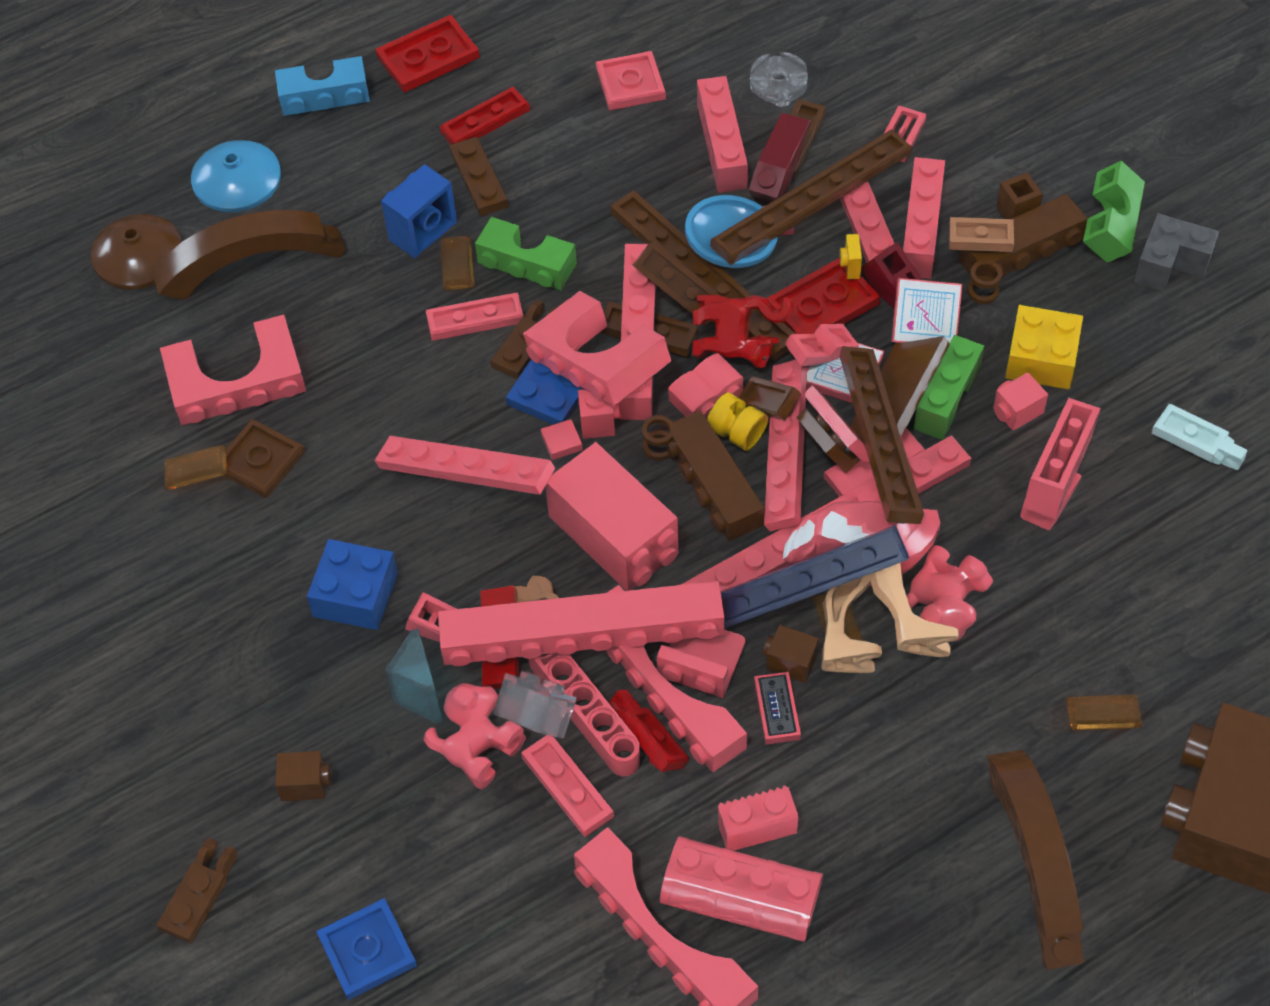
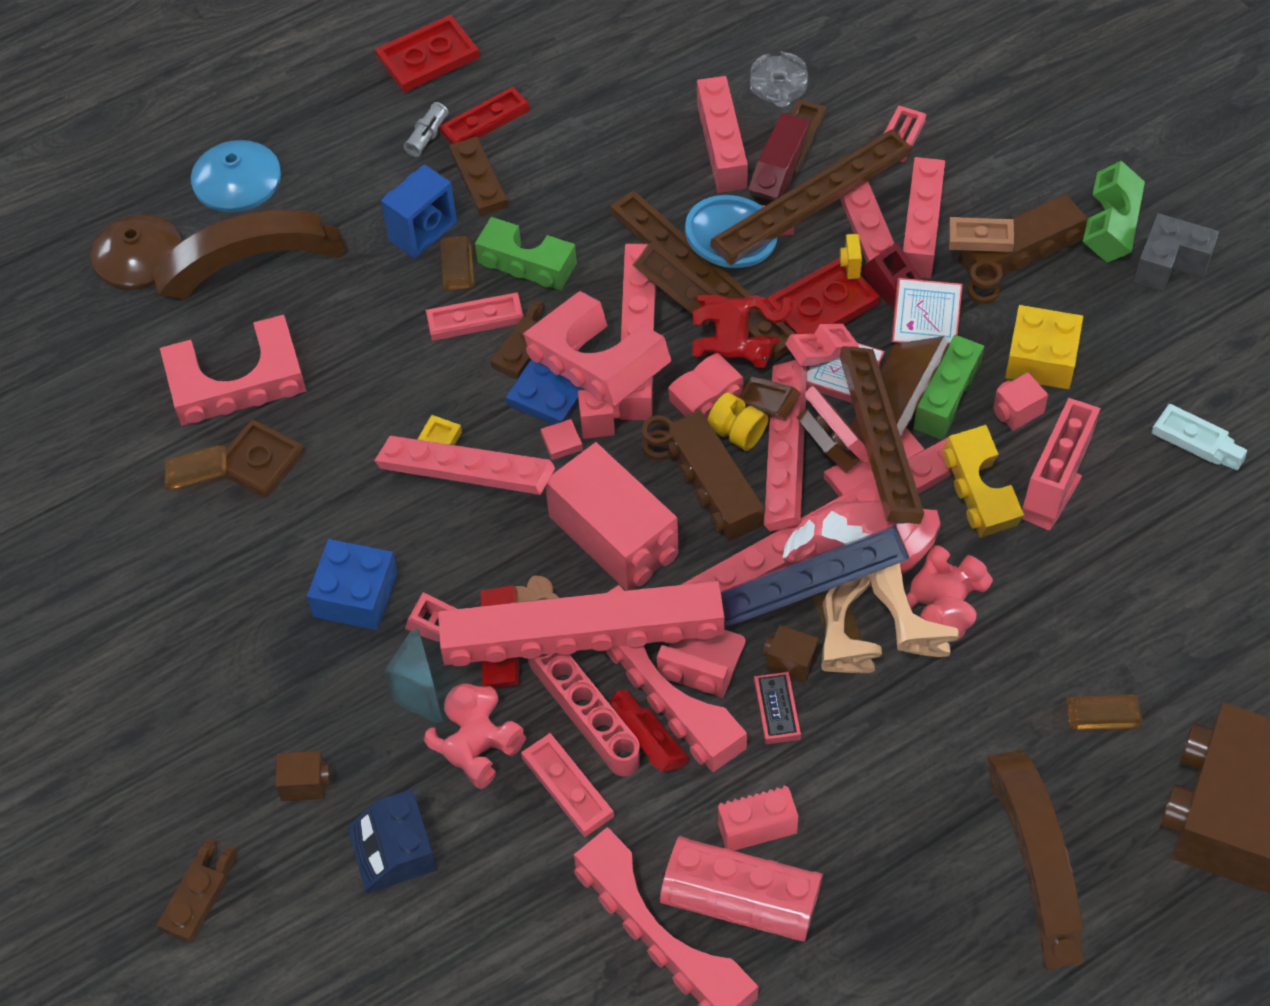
dark azure arch [275,56,370,116] -> none
blue plate [316,898,417,1000] -> none
clear brick [493,671,577,739] -> none
coral tile [596,51,666,111] -> none
reddish brown plate [600,301,698,357] -> none
reddish brown brick [996,172,1043,219] -> none
none -> dark blue slope [347,789,437,893]
none -> light grey pin [403,102,449,157]
none -> yellow plate [417,415,462,445]
none -> yellow arch [942,425,1024,538]

